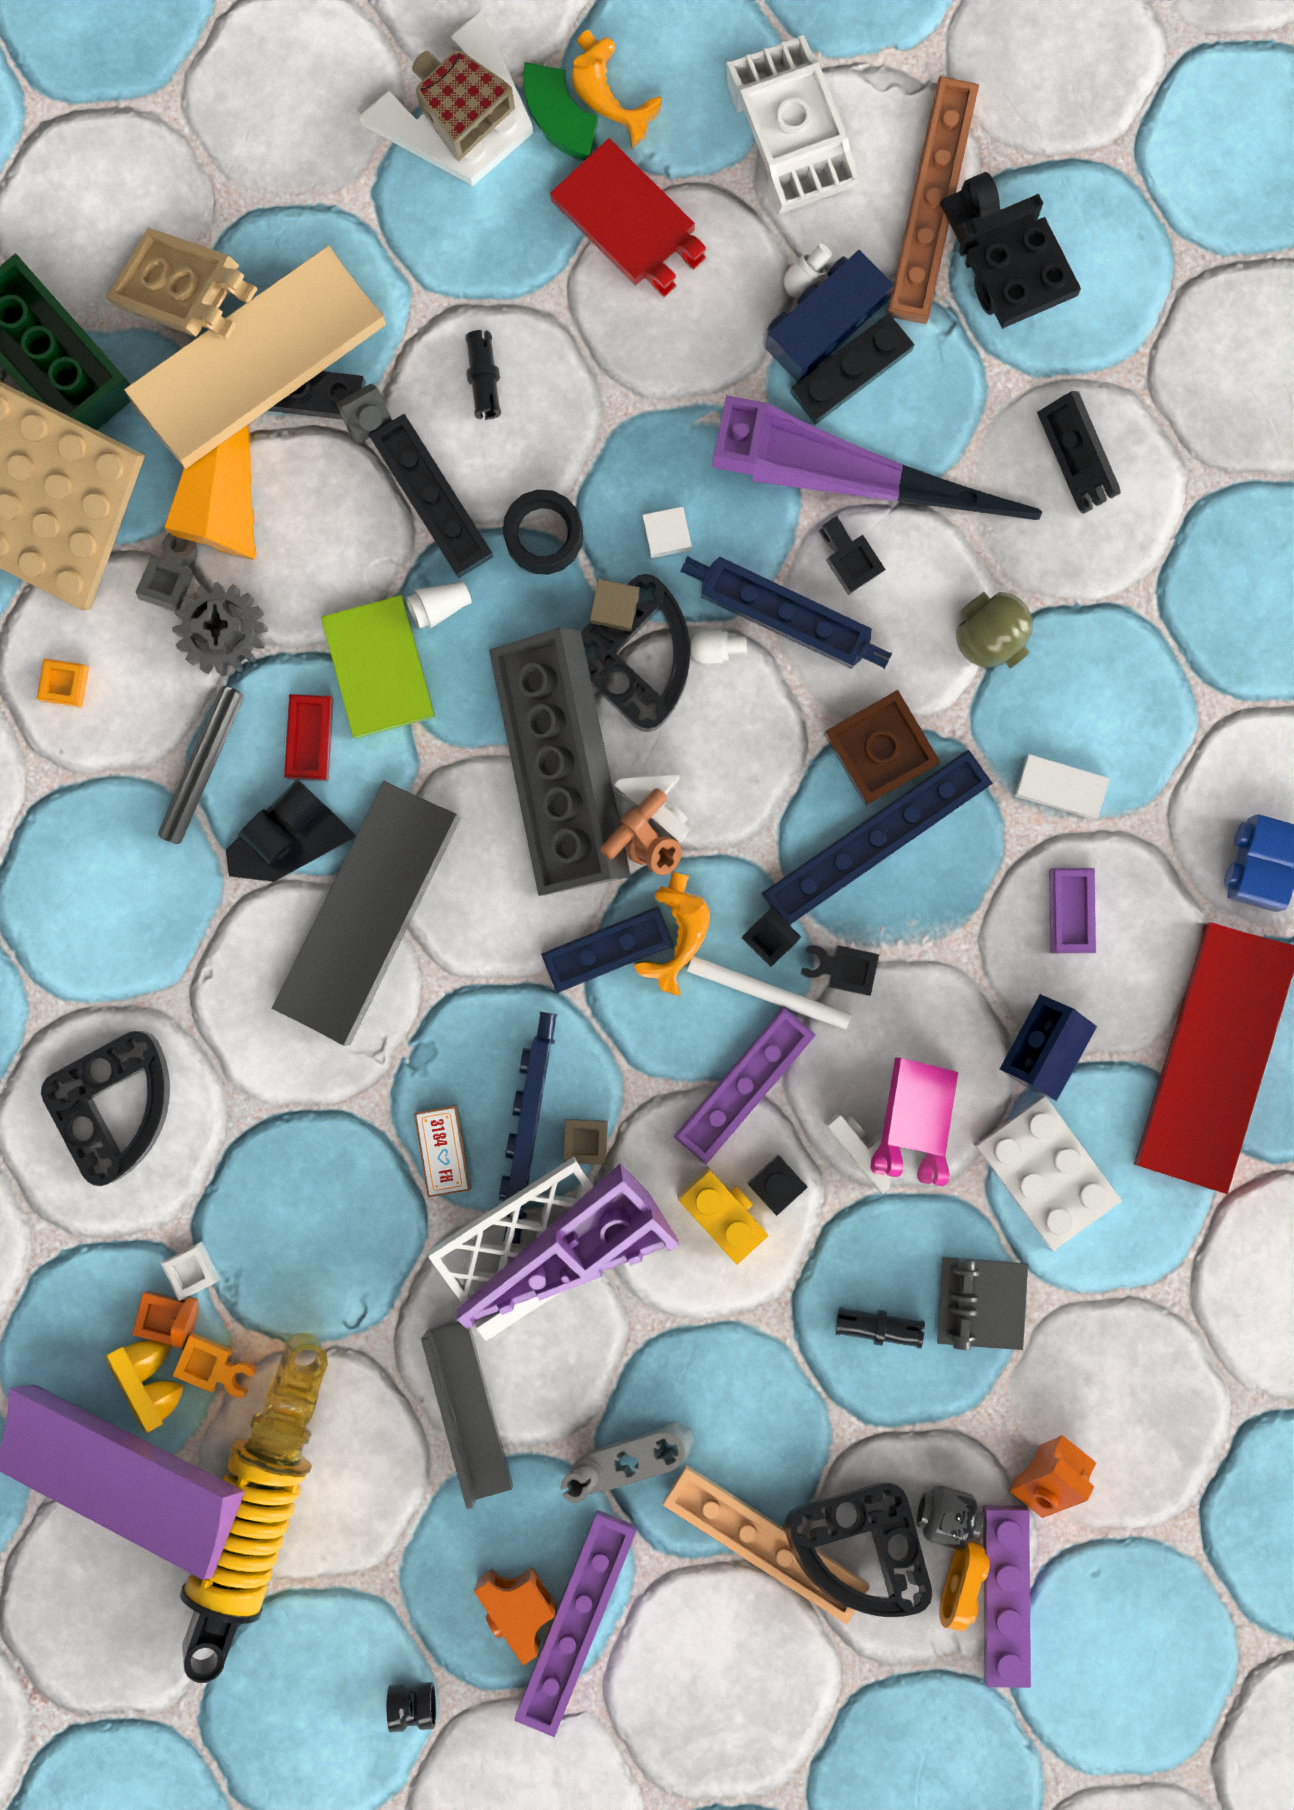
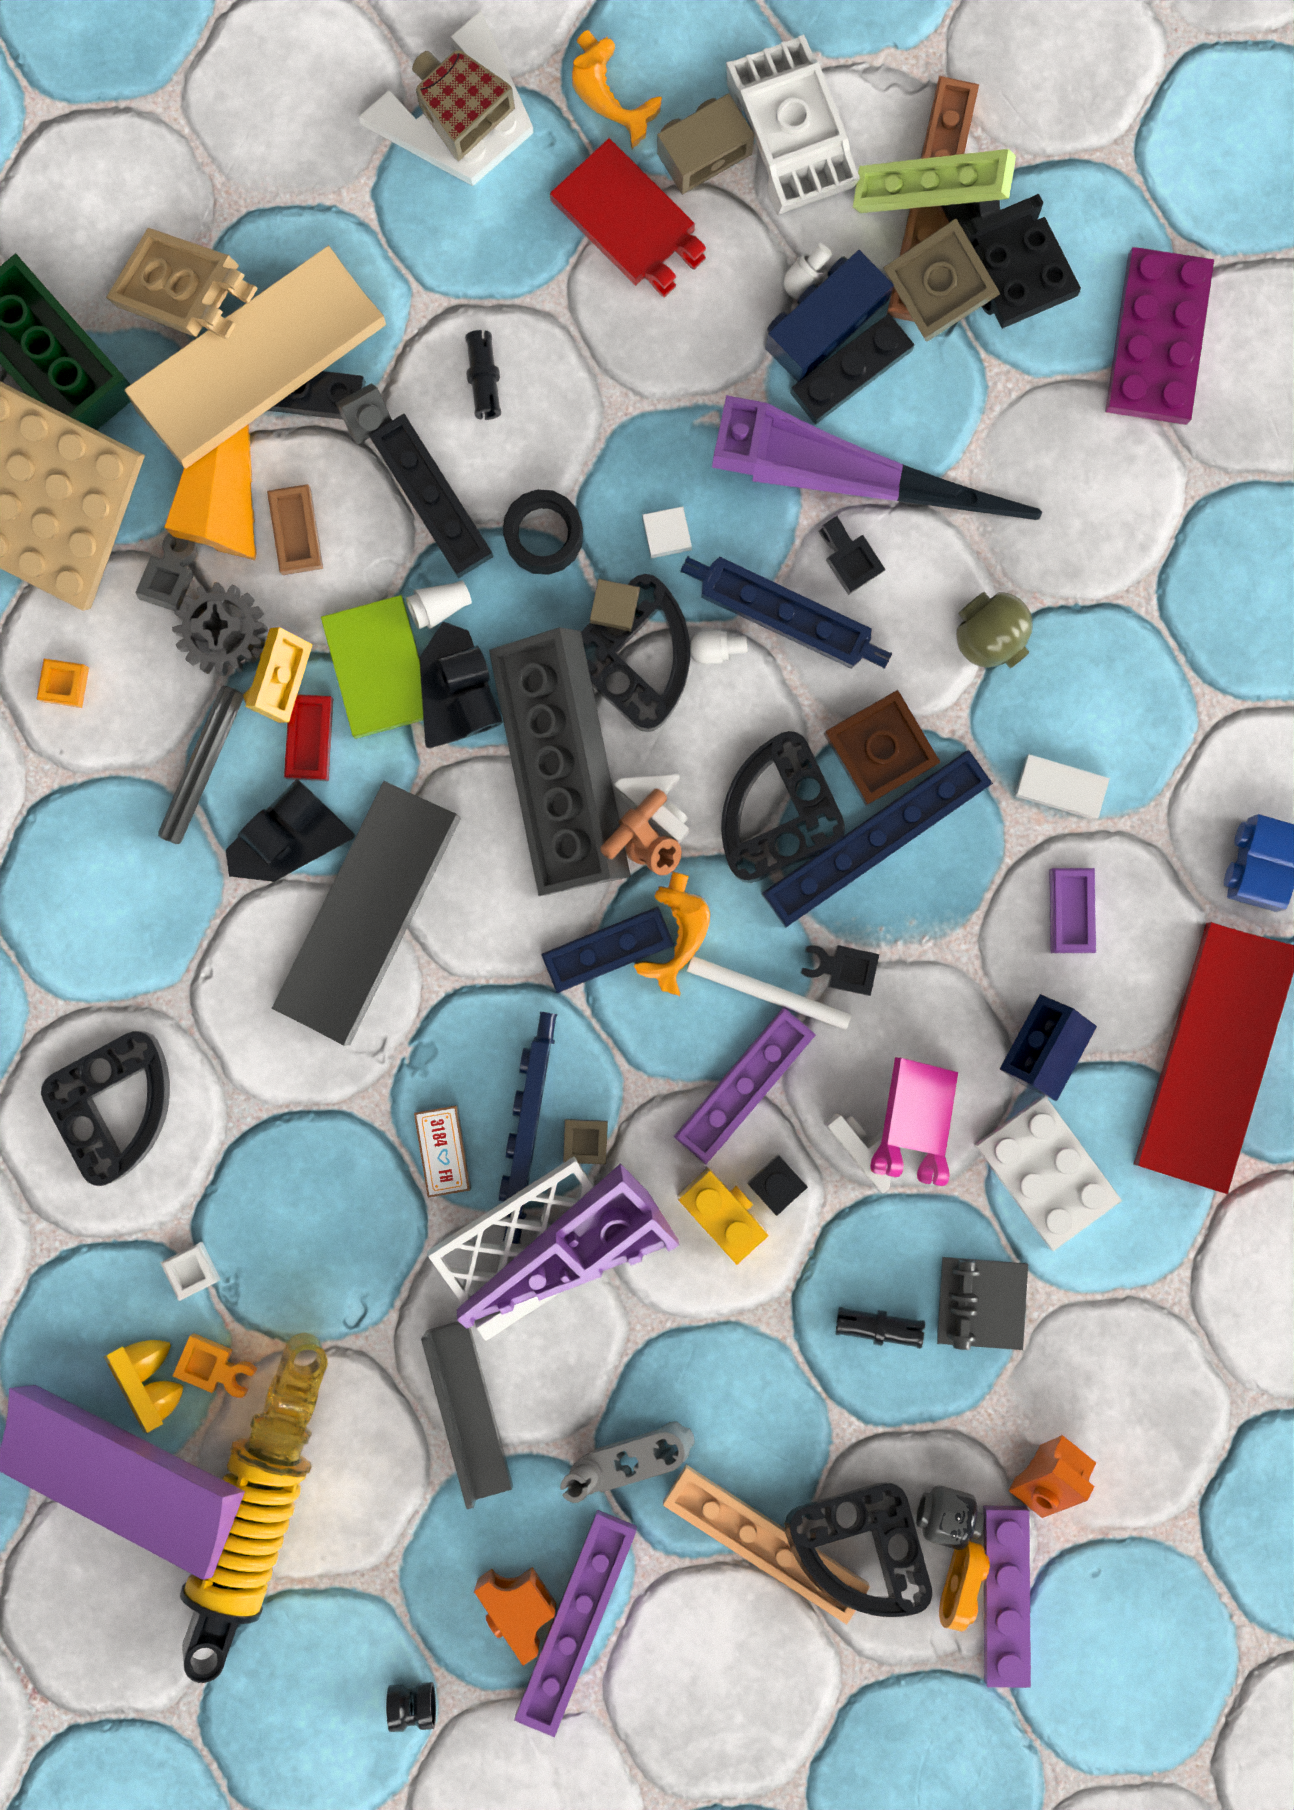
orange tile [132,1290,198,1350] -> none
green tile [523,62,598,161] -> none
black plate [741,907,801,967] -> none
black hinge [1037,391,1121,514] -> none
none -> yellow tile [243,627,313,723]
none -> medium nougat tile [267,484,323,575]
none -> black panel [419,622,503,749]
none -> dark tan brick [657,93,755,195]
none -> black beam [721,731,845,883]
none -> yellowish green plate [853,149,1016,213]
none -> dark tan plate [883,219,1000,342]
none -> magenta plate [1105,247,1214,425]

